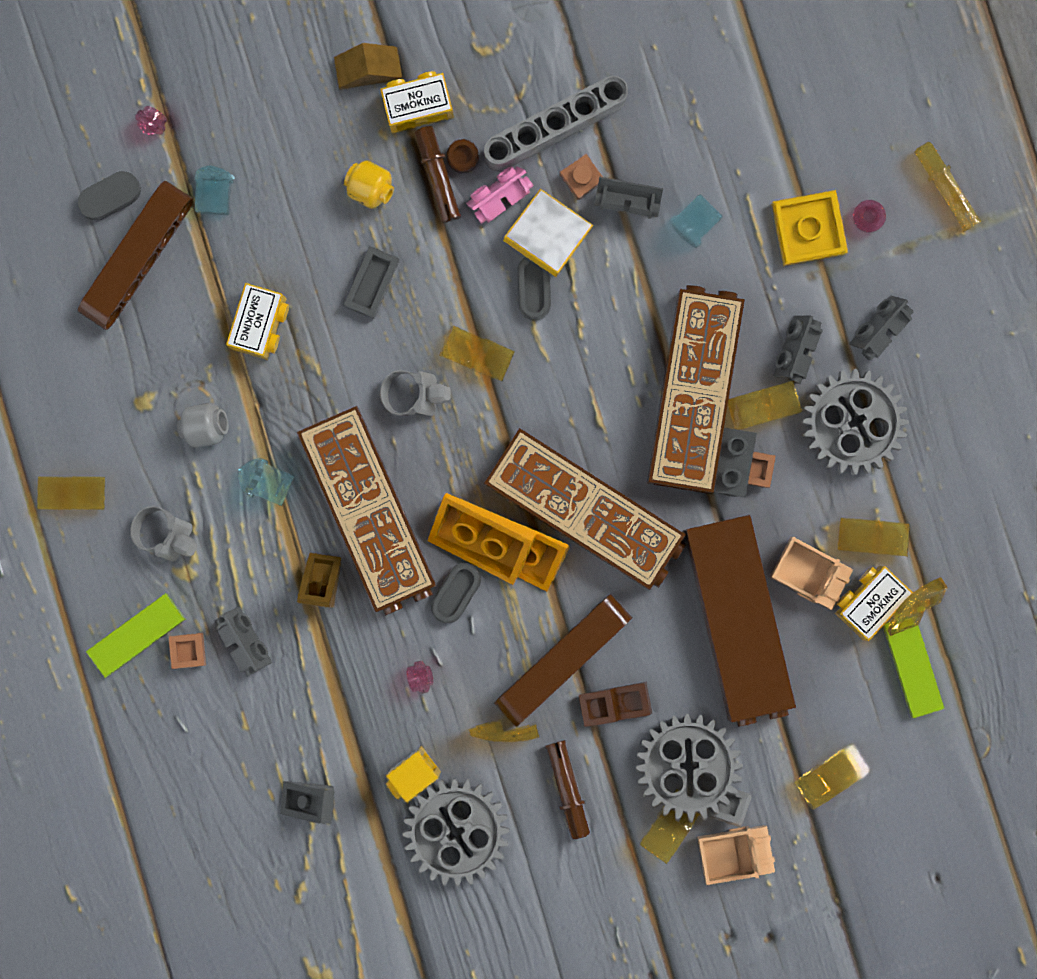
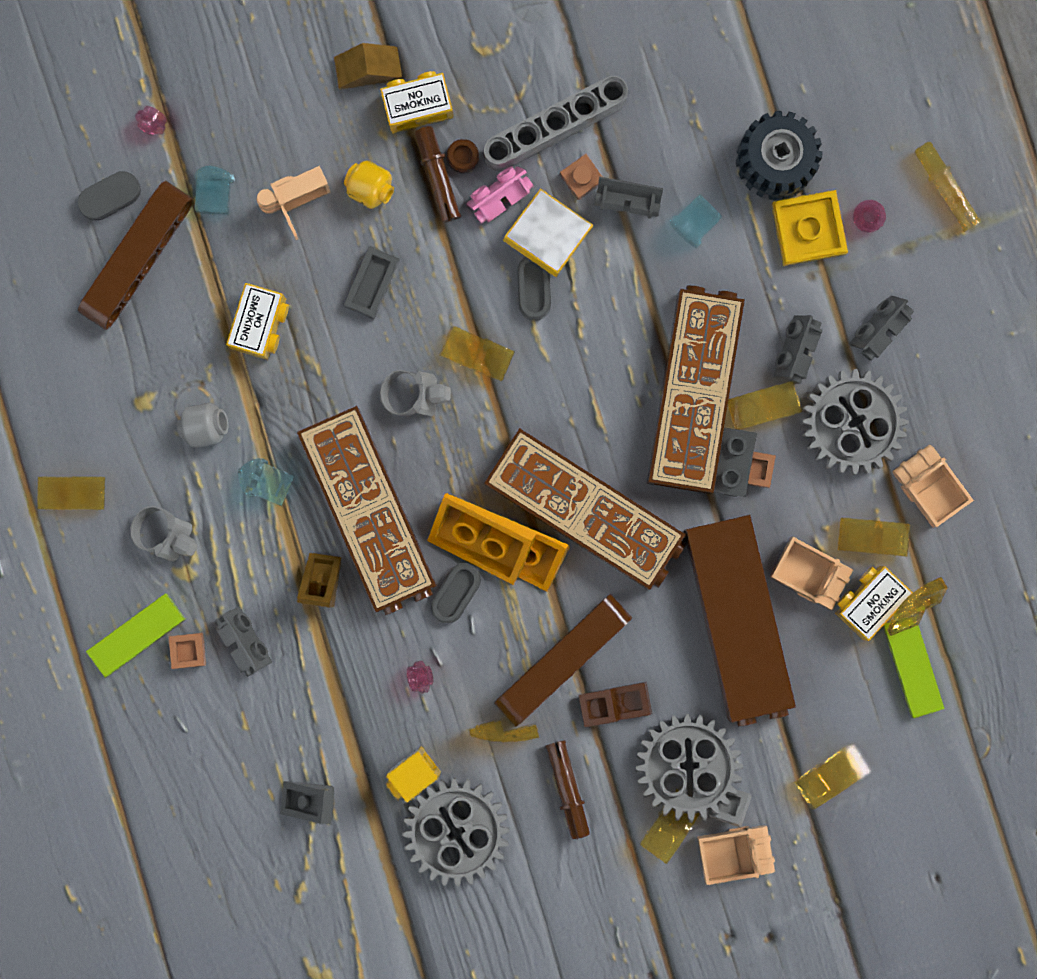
none -> light nougat piece [257,166,330,240]
none -> black wheel [736,111,823,200]
none -> light nougat piece [893,444,974,528]

